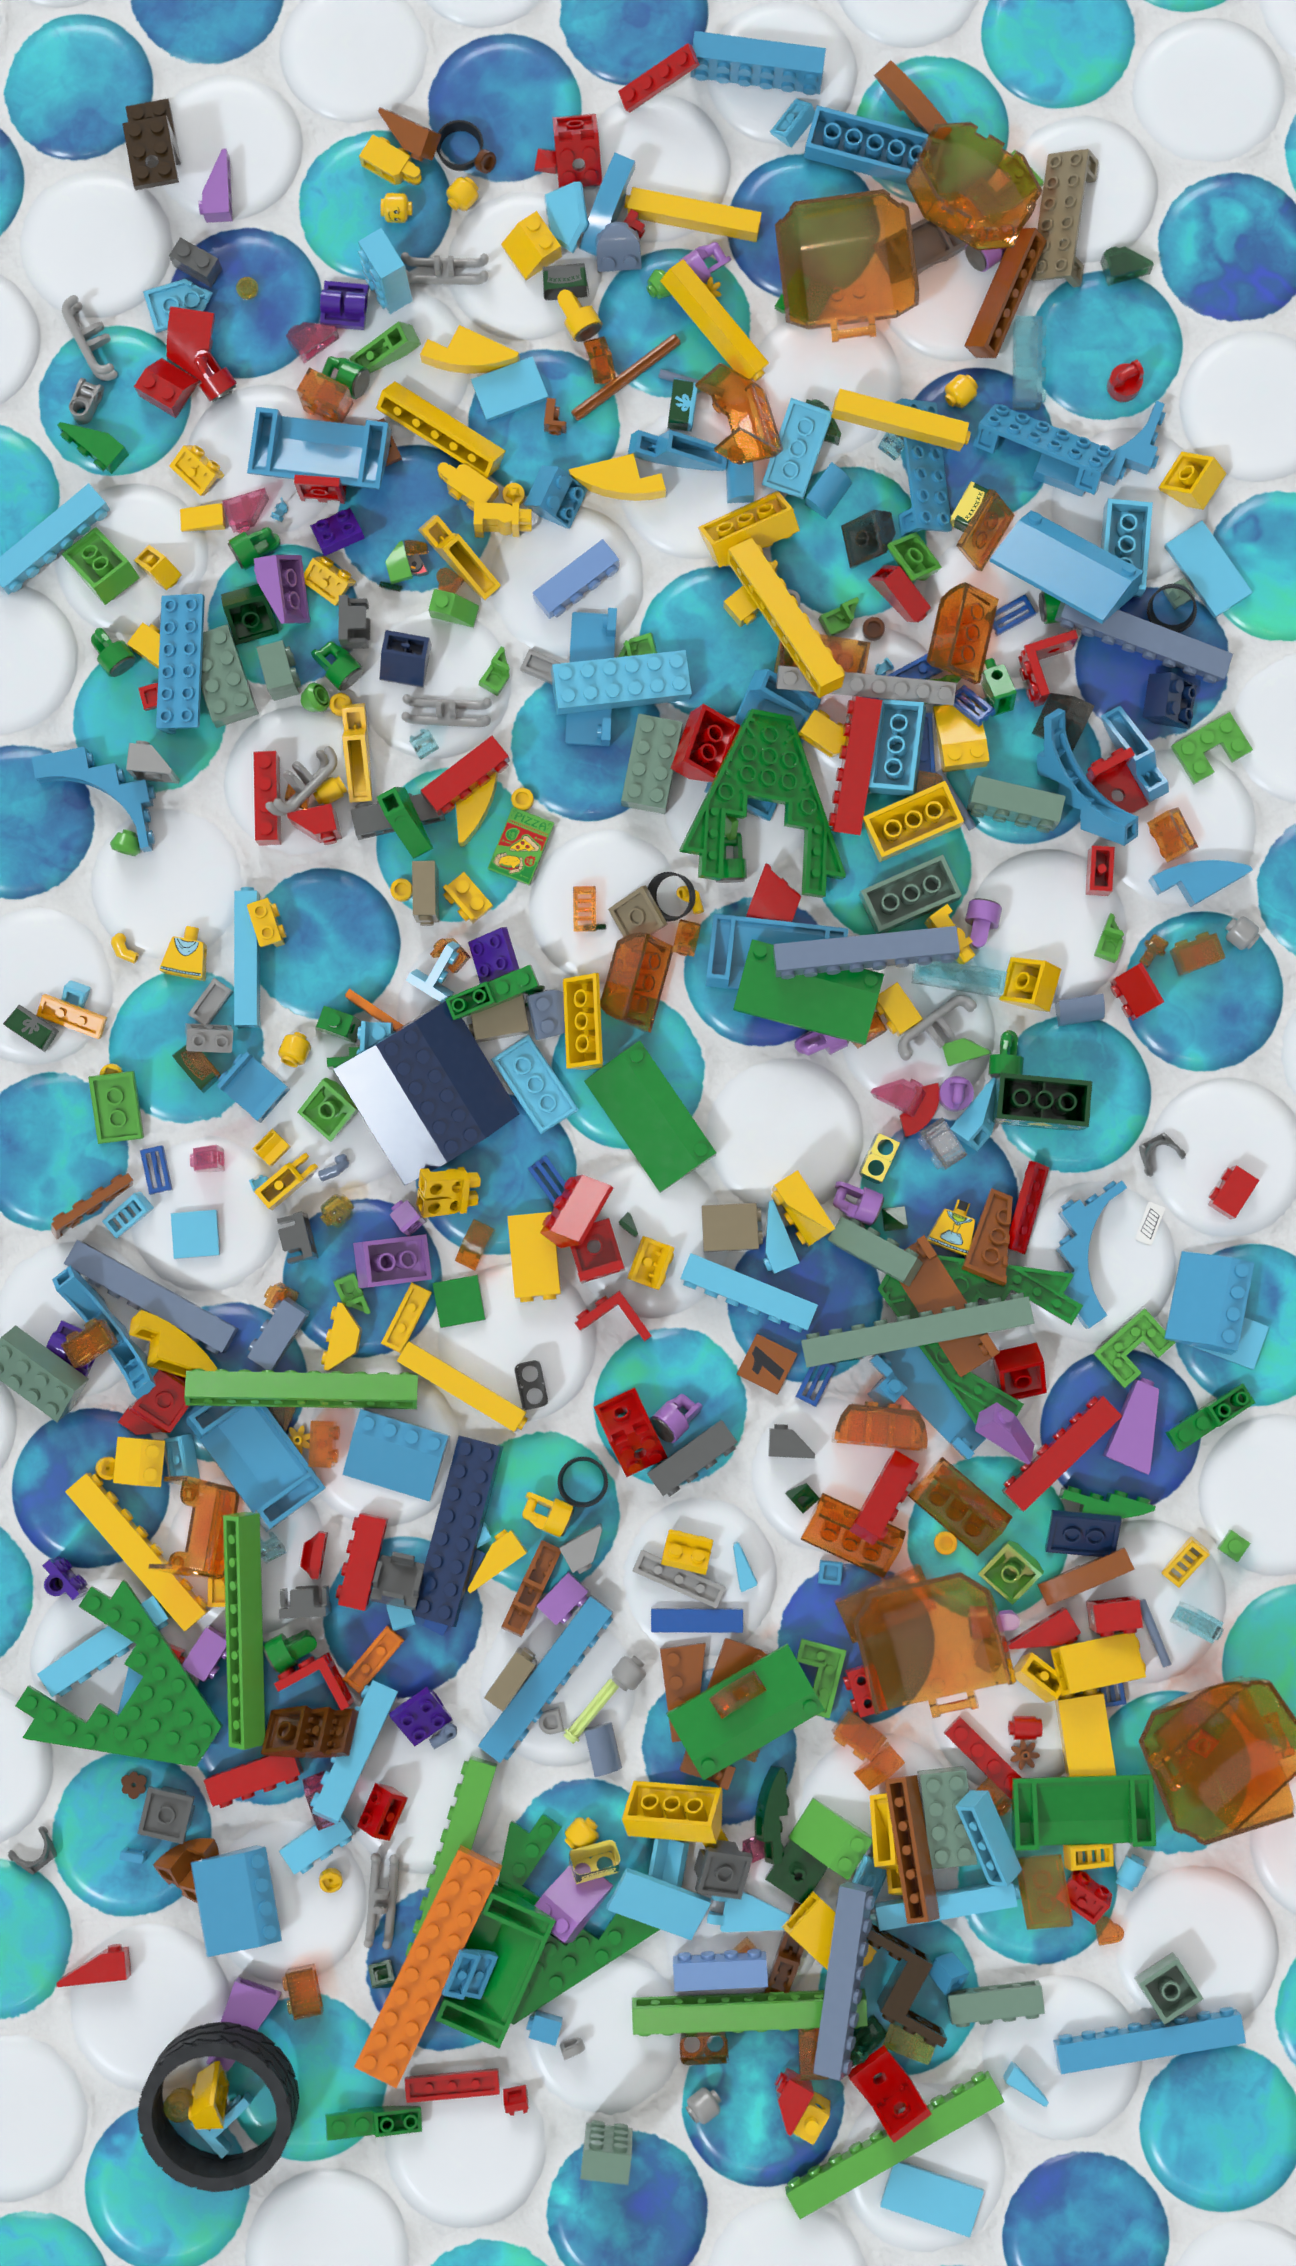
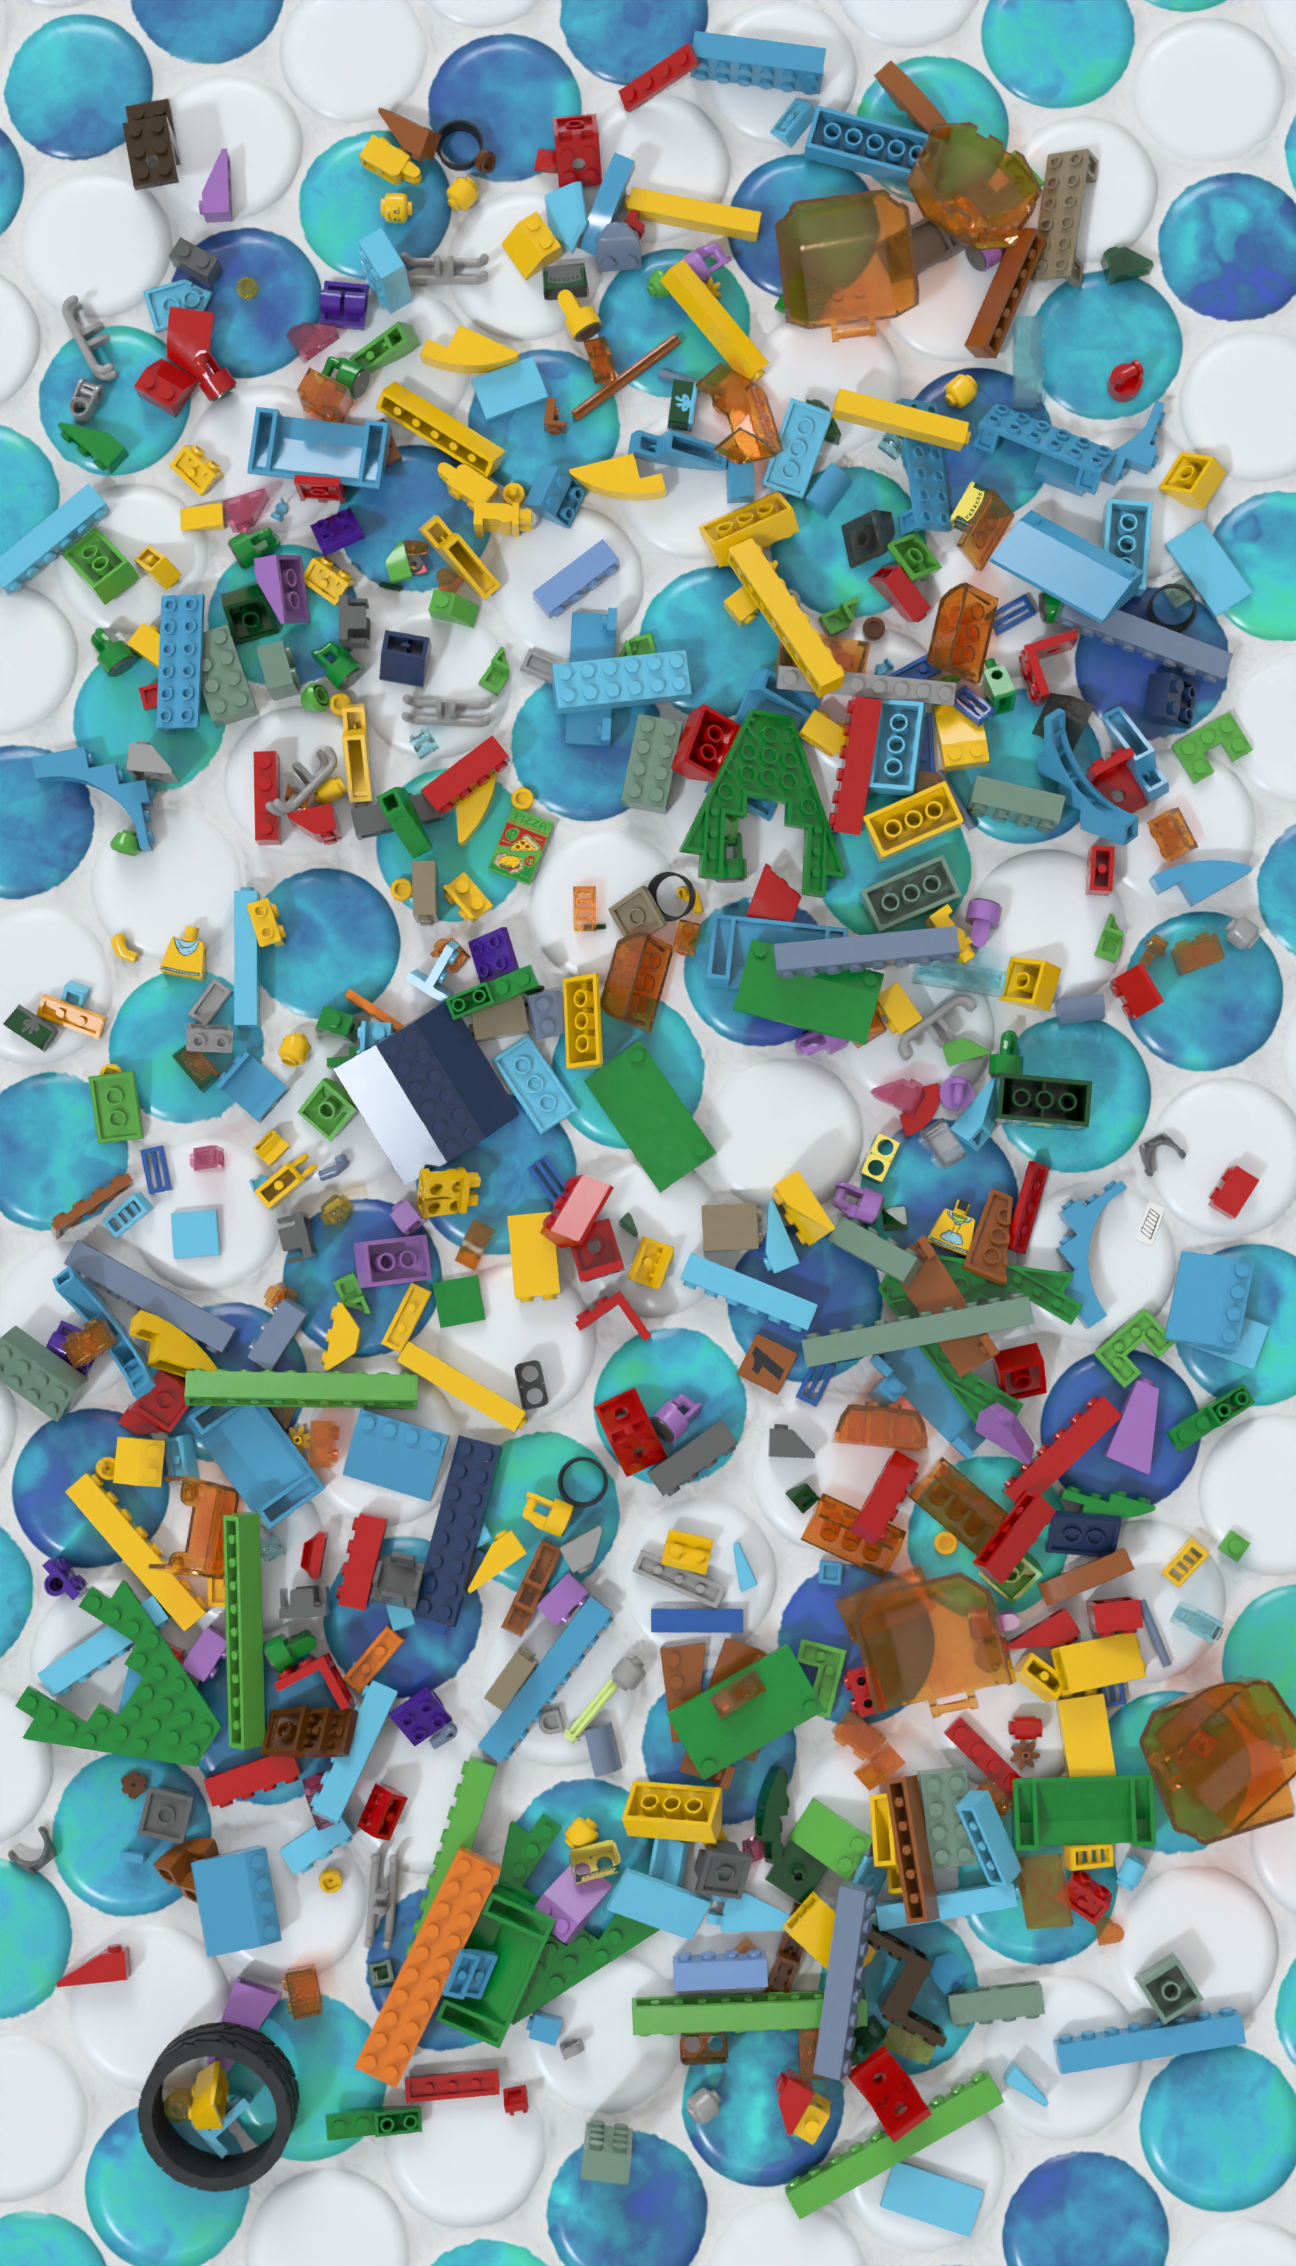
none -> red brick [972,1490,1056,1584]

